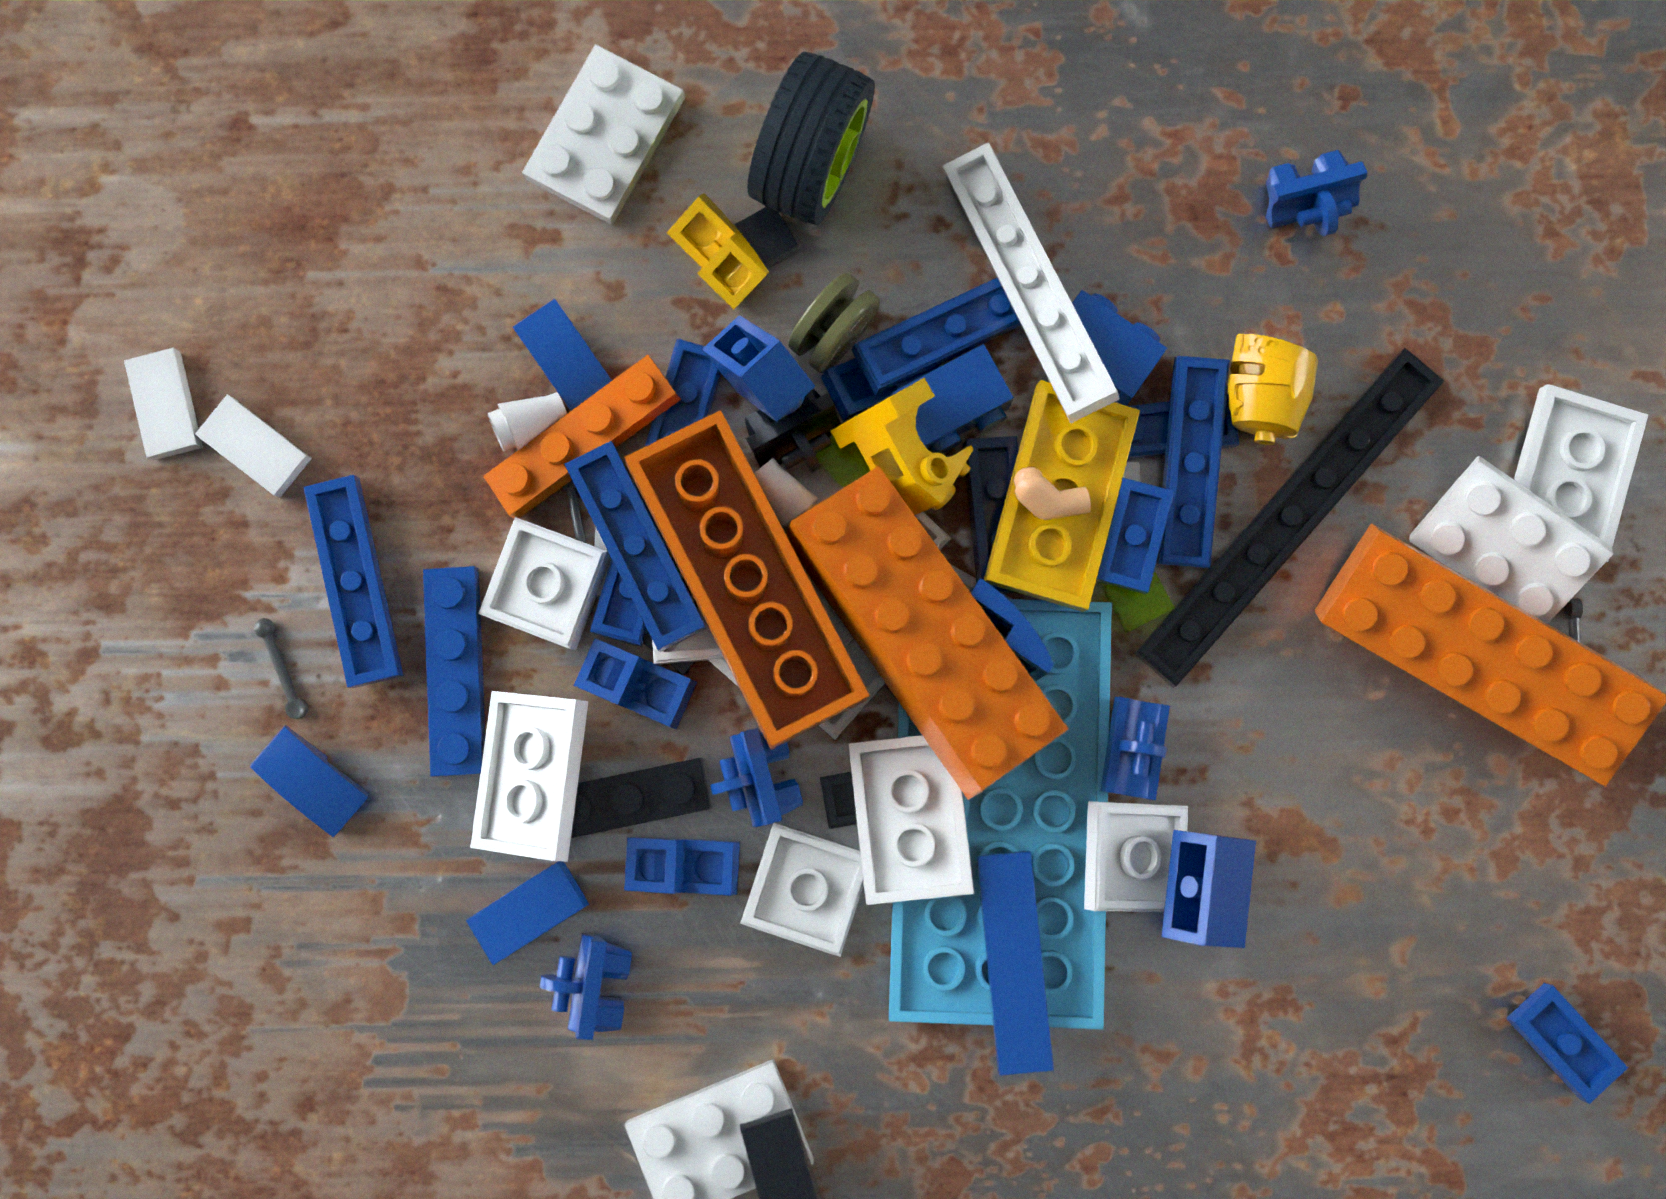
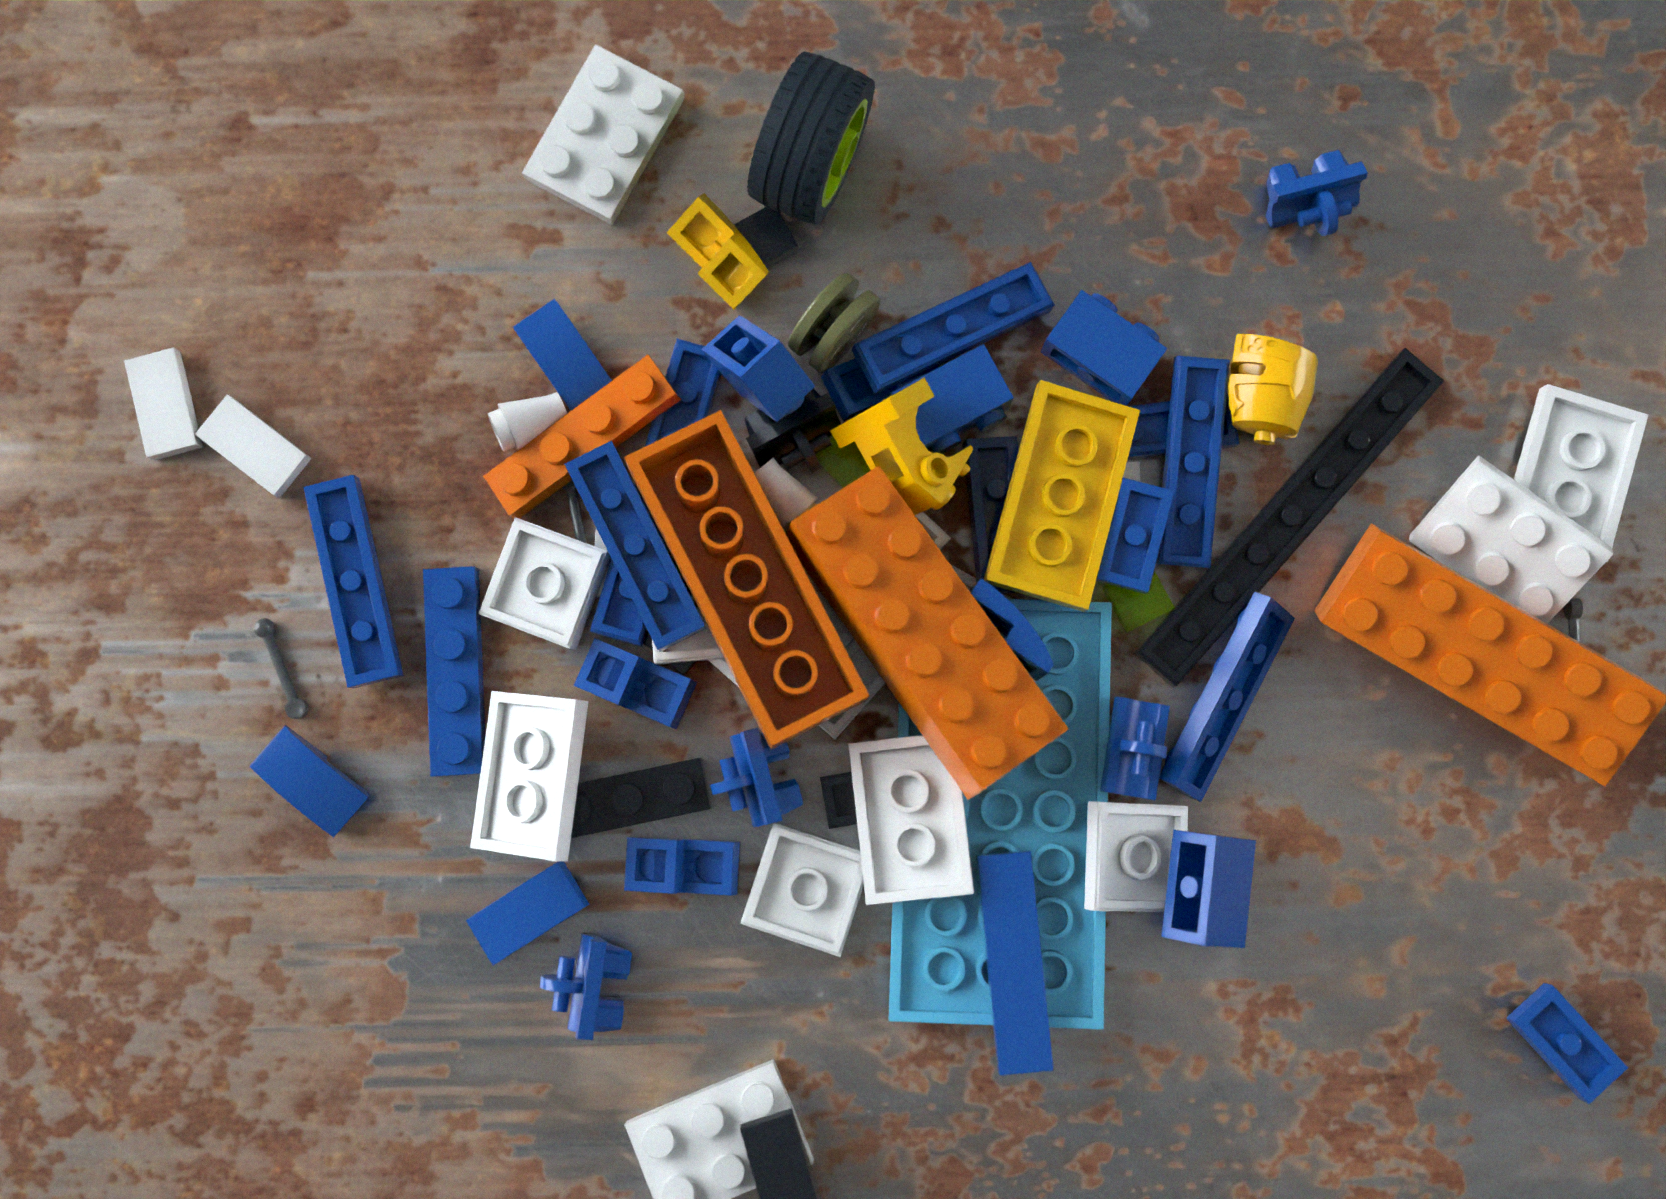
white plate [943,142,1120,423] -> none
light nougat arm [1014,467,1091,520] -> none
none -> blue plate [1159,592,1295,802]

